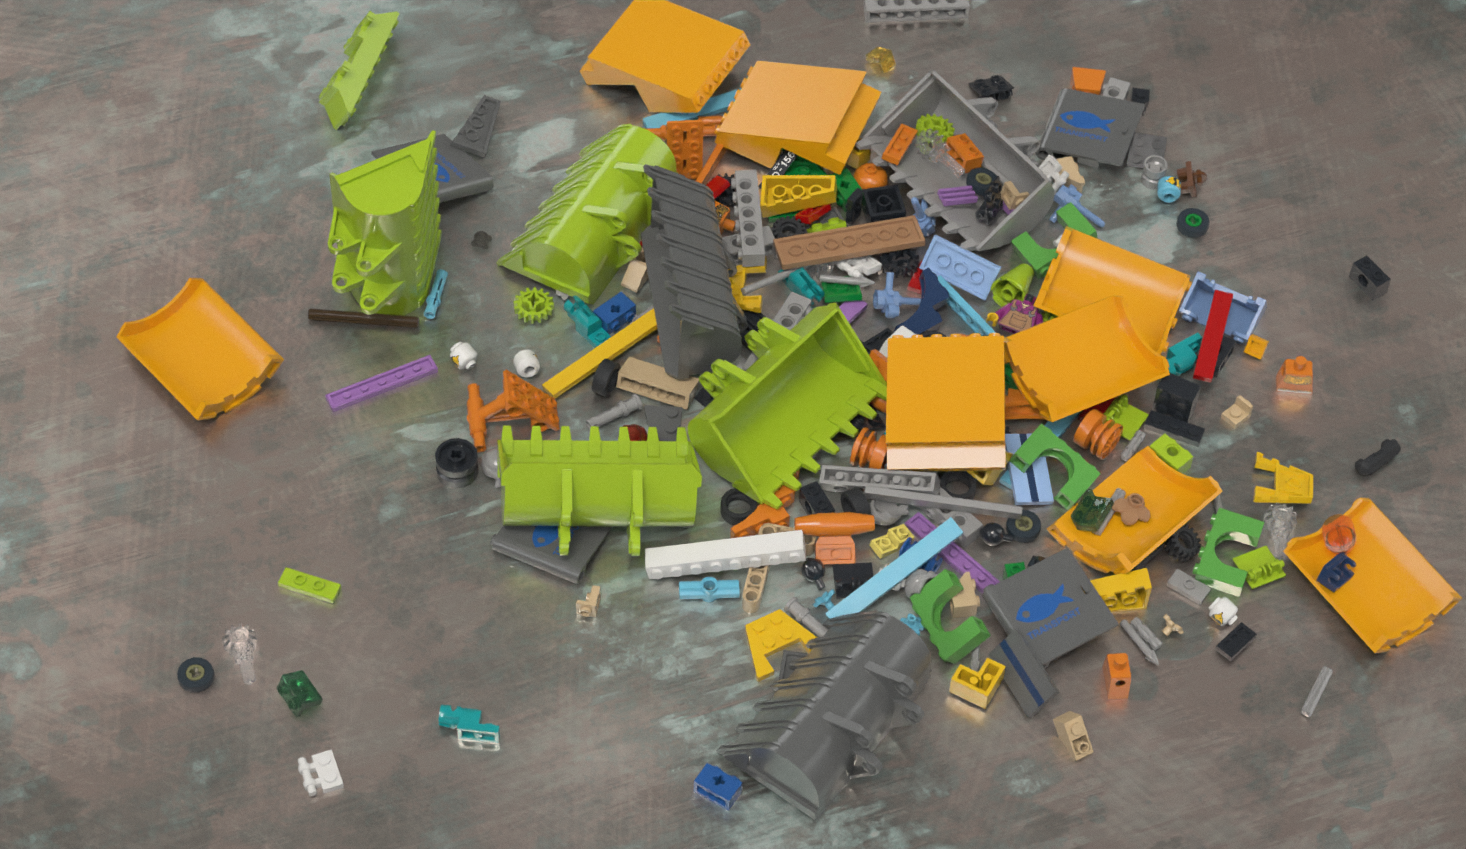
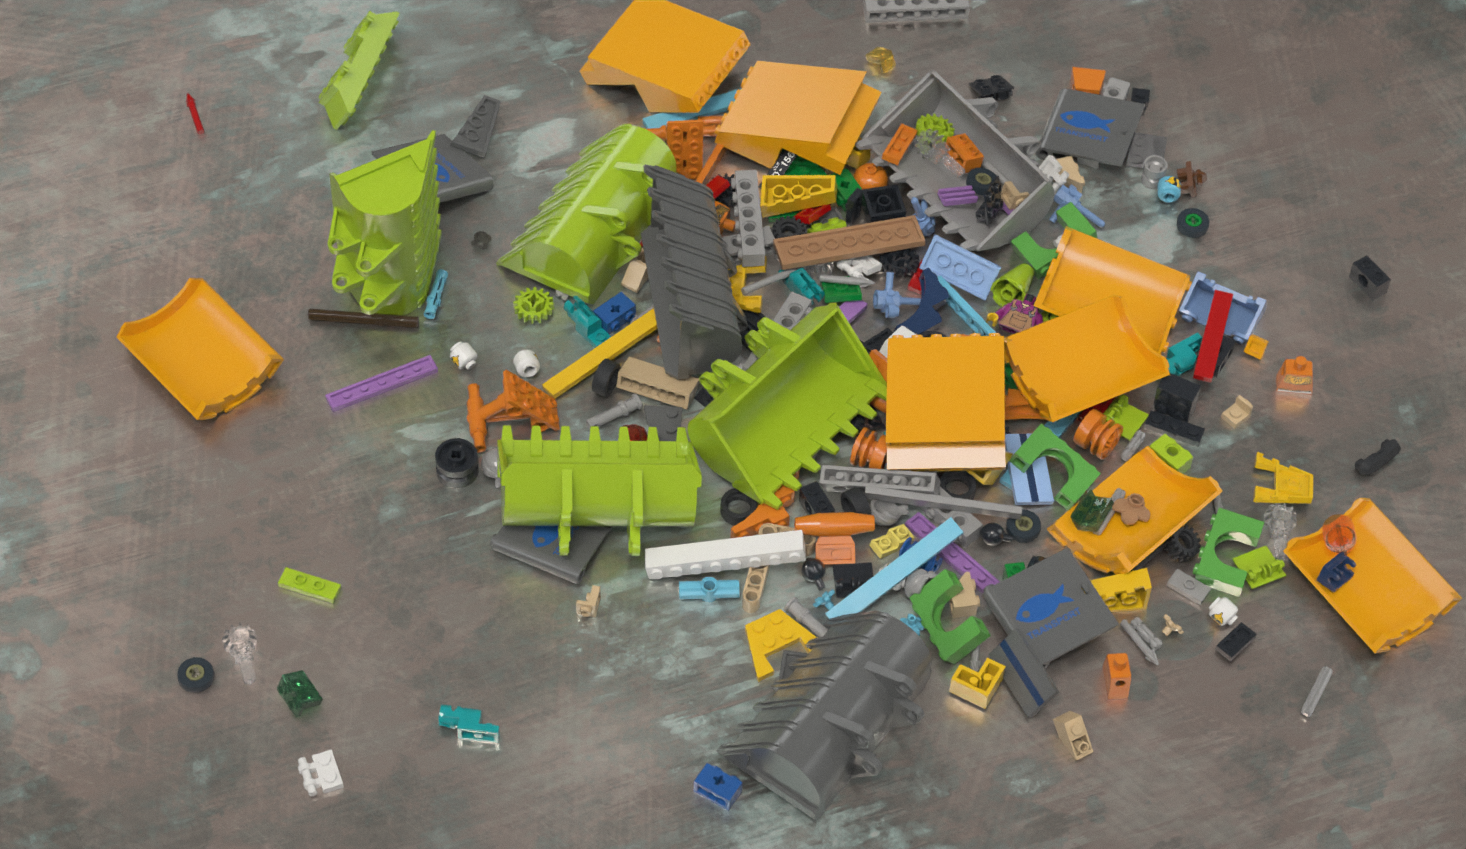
none -> red piece [186,93,205,135]

